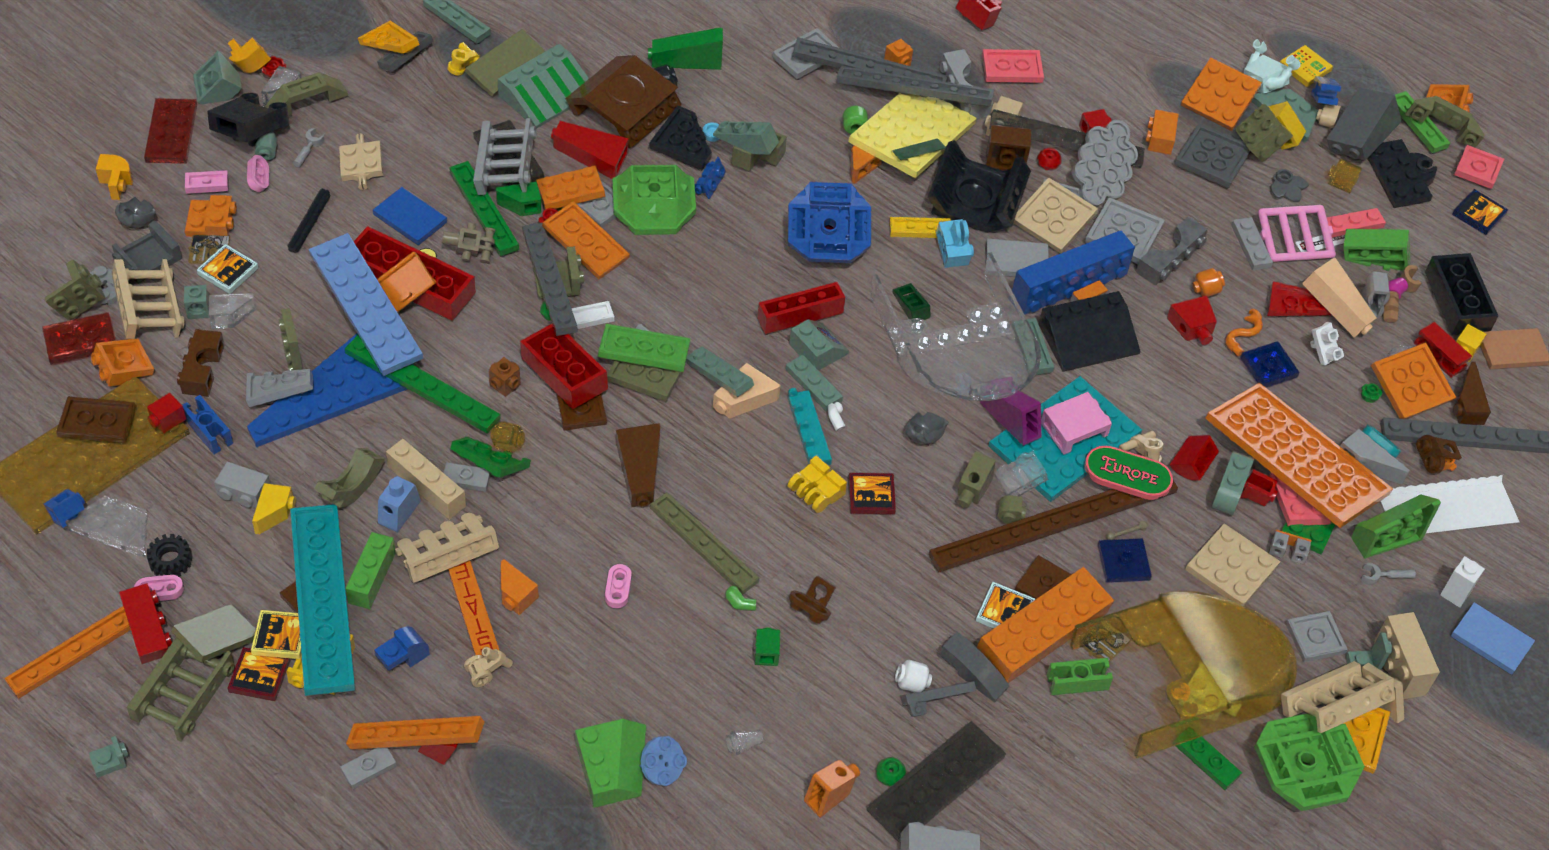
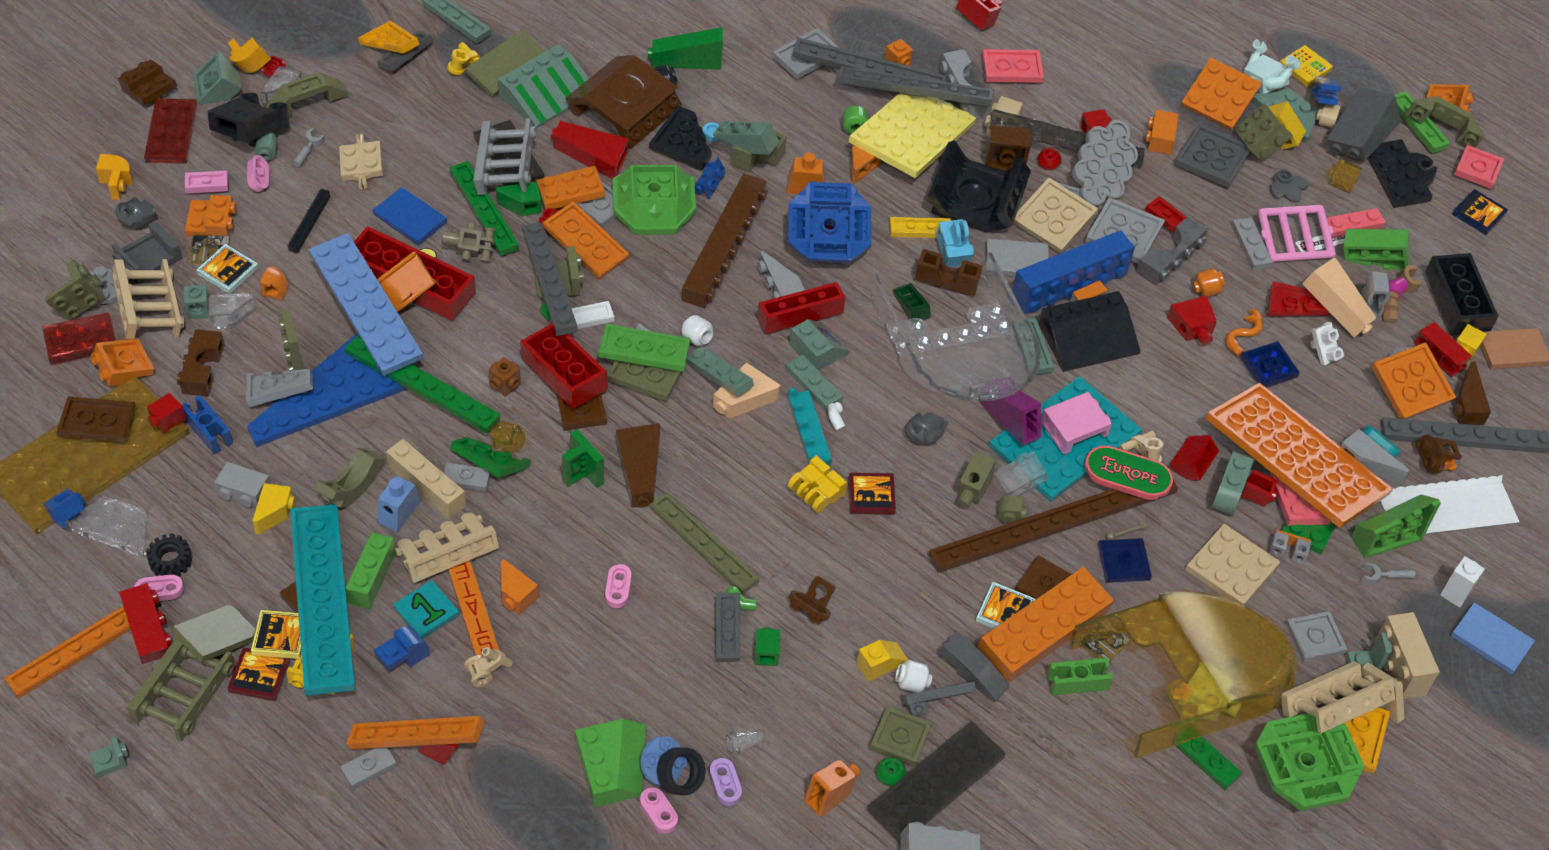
dark green sticker [892,139,946,160] -> none
green plate [1361,383,1382,403] -> none
none -> reddish brown plate [118,59,177,105]
none -> orange brick [260,266,289,301]
none -> teal tile [393,580,460,639]
none -> green bracket [562,429,604,488]
none -> bright pink plate [640,788,678,834]
none -> black tyre [657,747,706,795]
none -> reddish brown brick [682,173,768,309]
none -> white head [682,315,713,346]
none -> lavender plate [710,758,742,806]
none -> dark grey plate [716,593,740,662]
none -> light grey slope [757,251,805,299]
none -> orange torso [786,153,826,194]
none -> yellow slope [856,640,908,682]
none -> olive plate [870,706,932,767]
none -> reddish brown arch [915,249,983,296]
none -> red plate [1145,196,1187,233]

